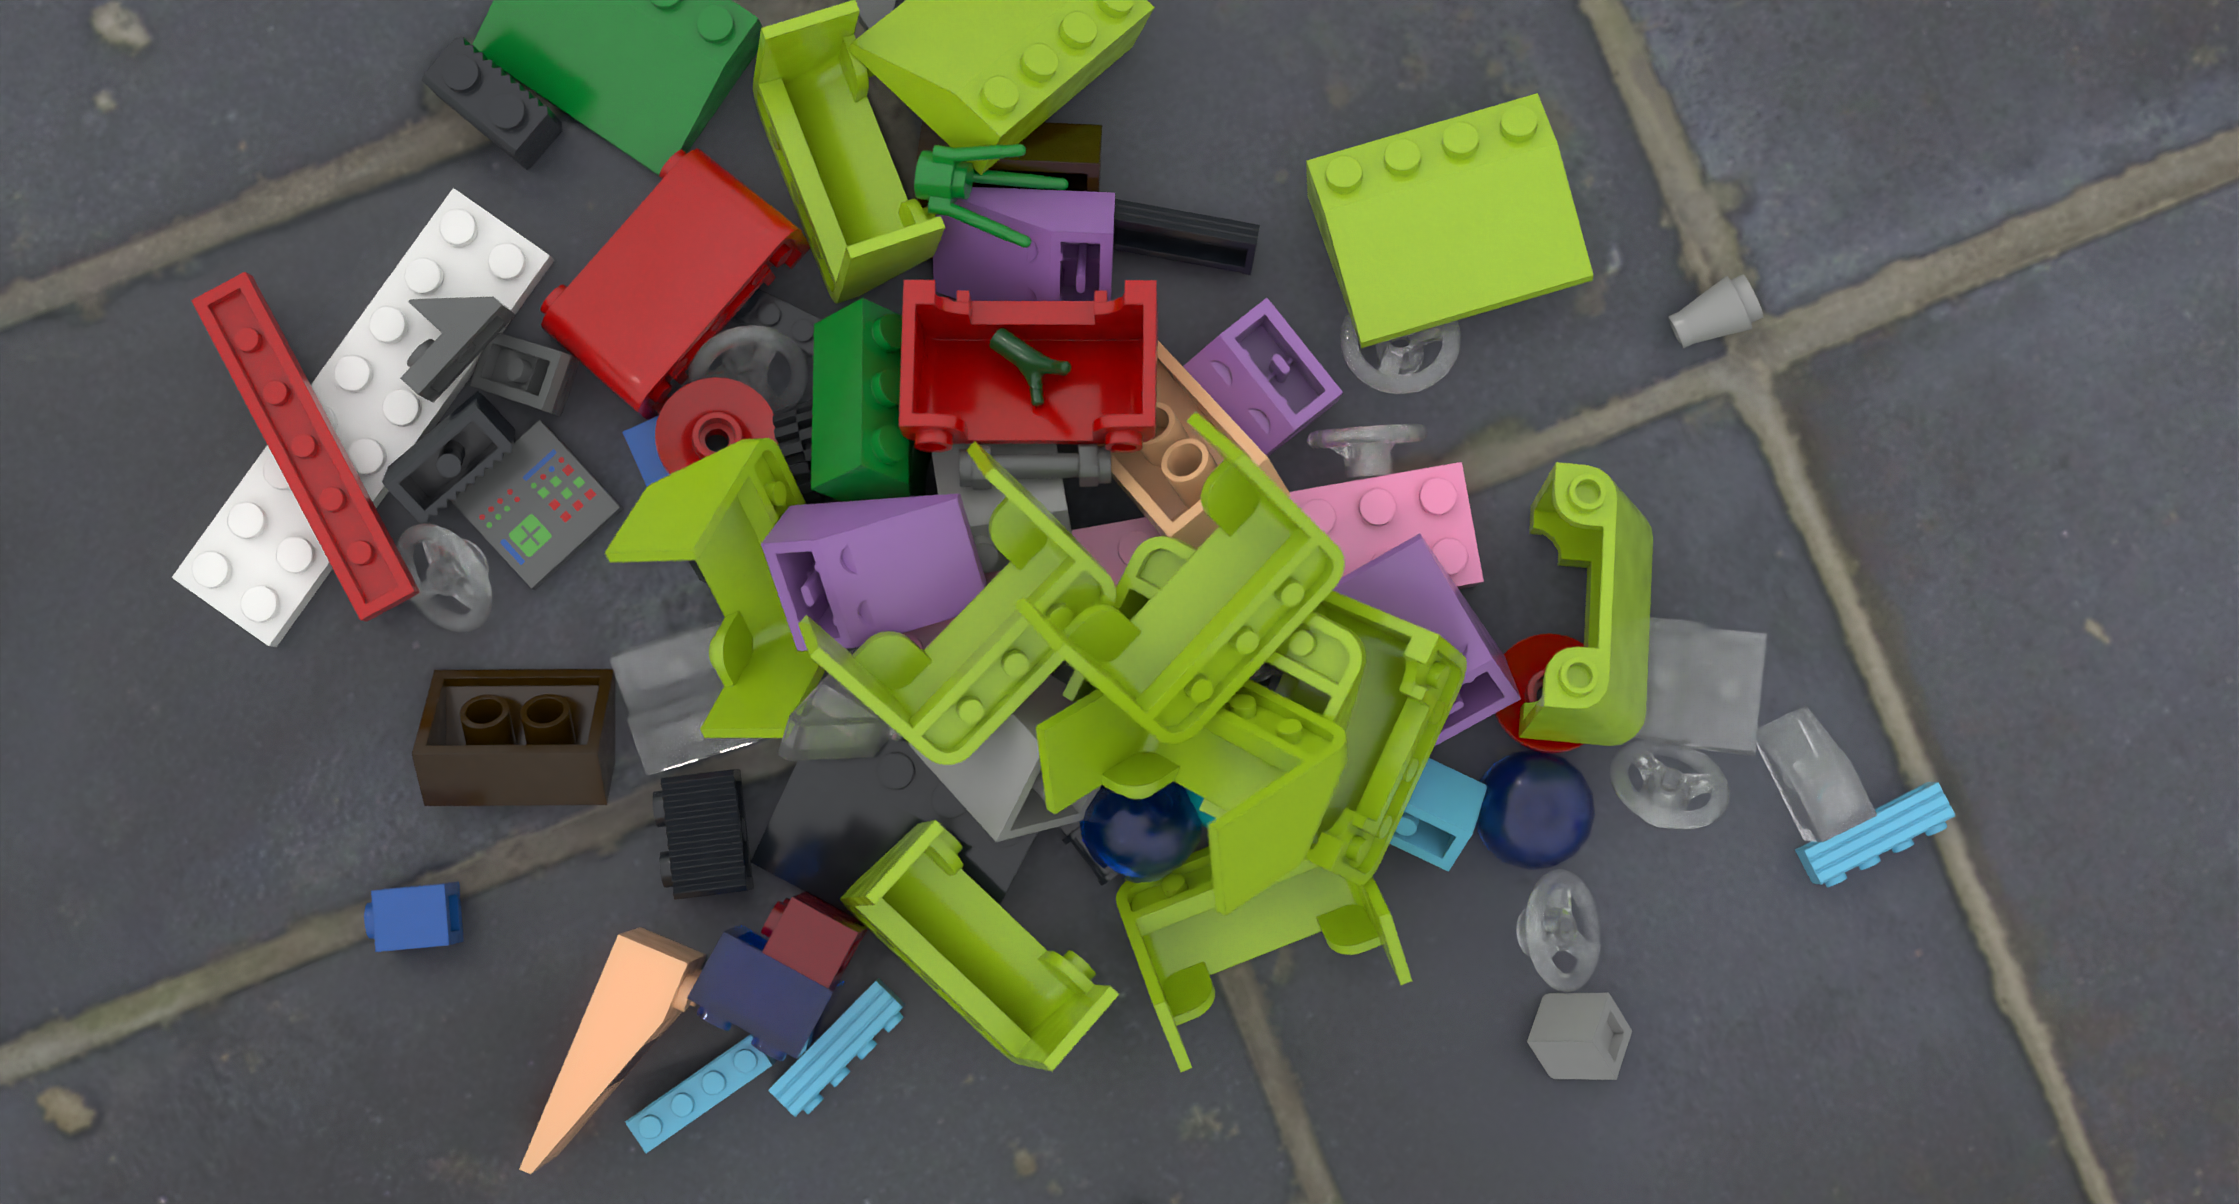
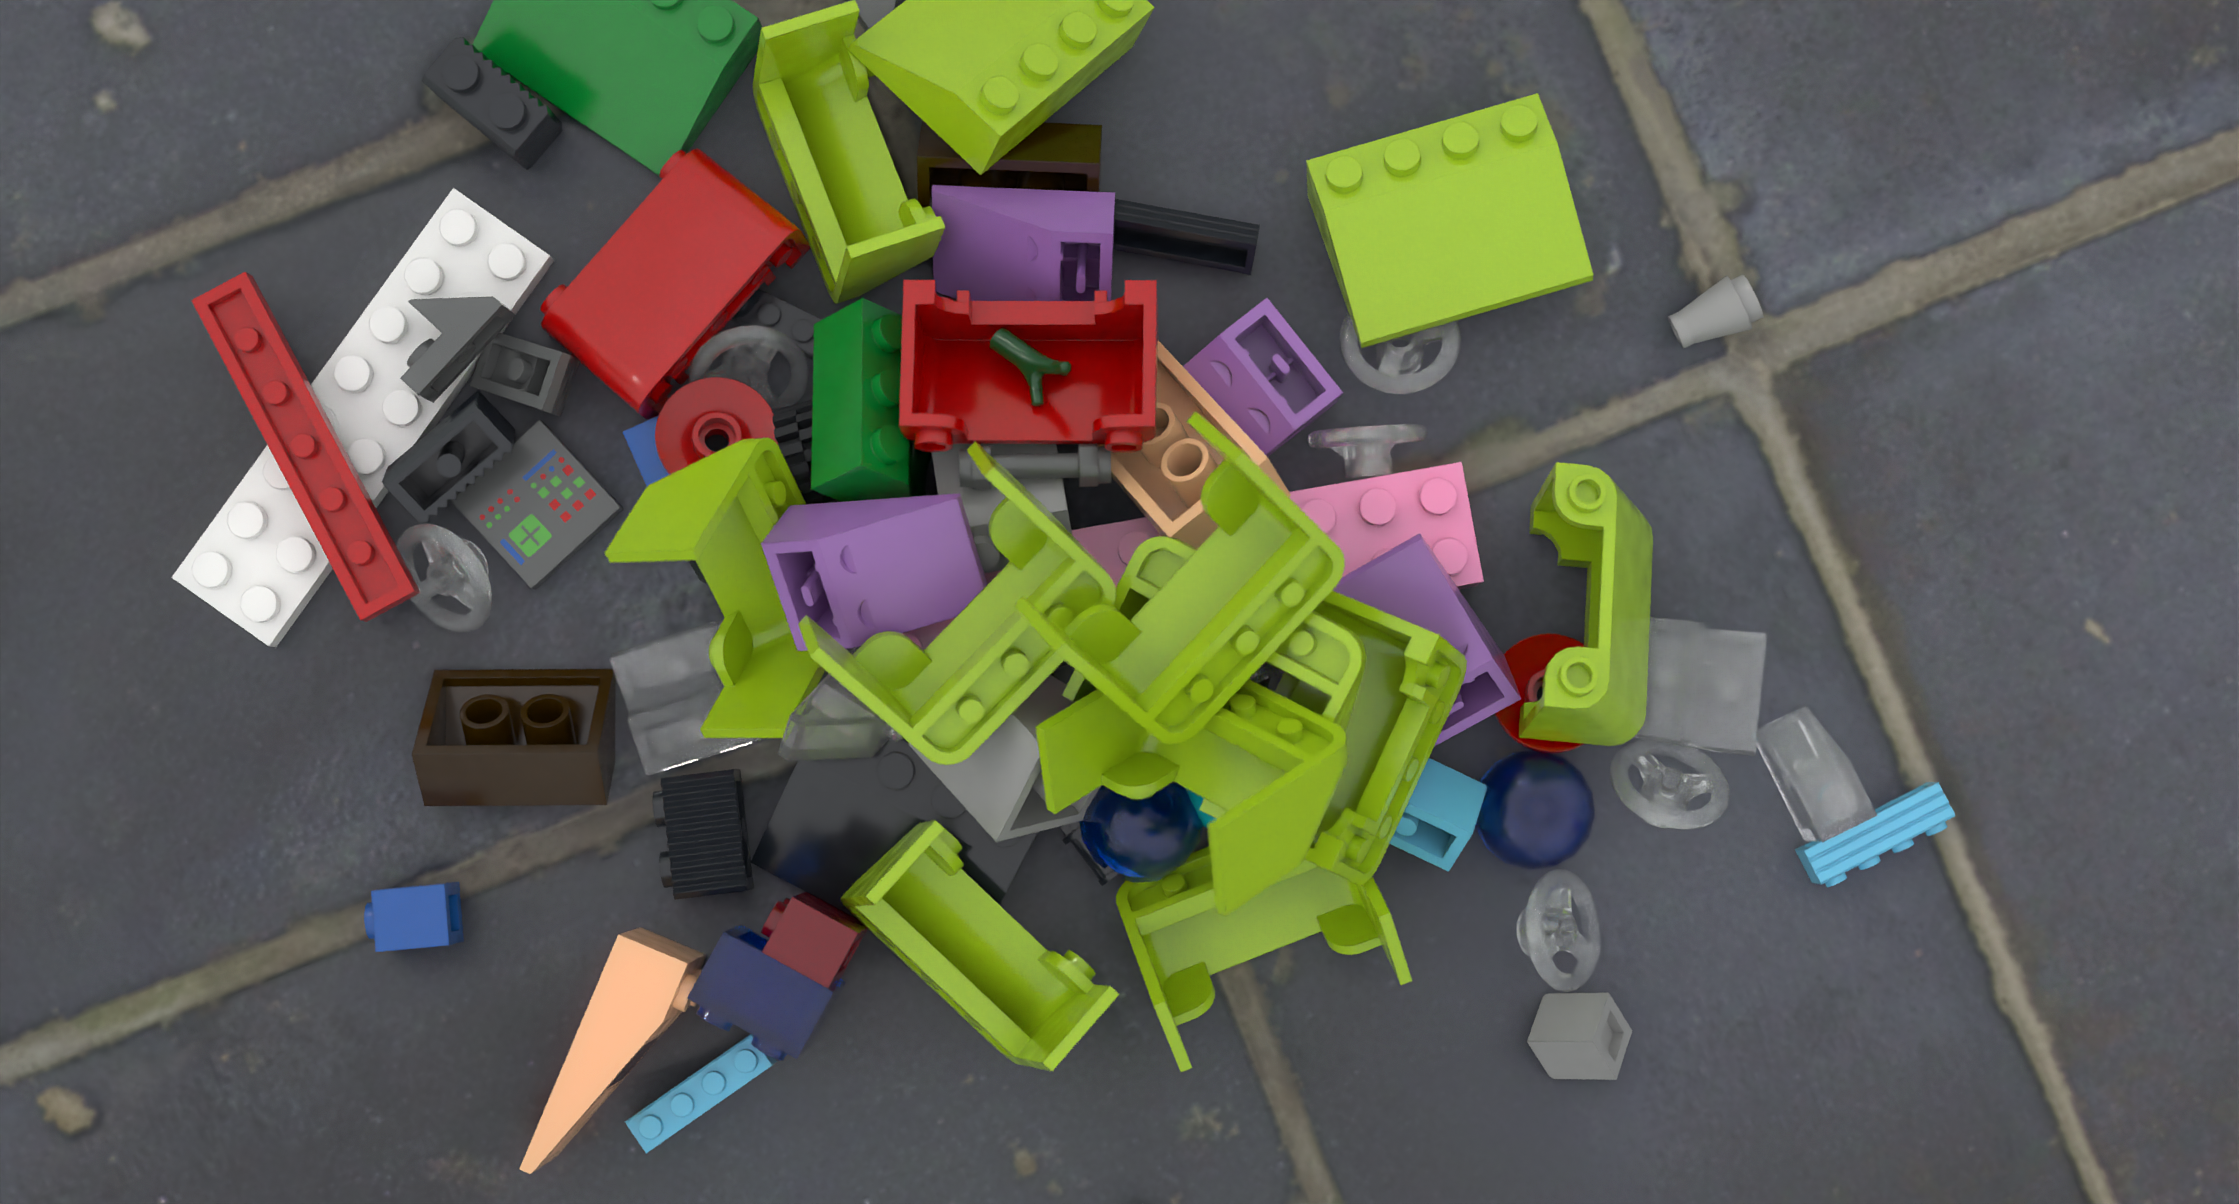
medium azure piece [768,978,906,1117] -> none
green plant [914,144,1069,248] -> none

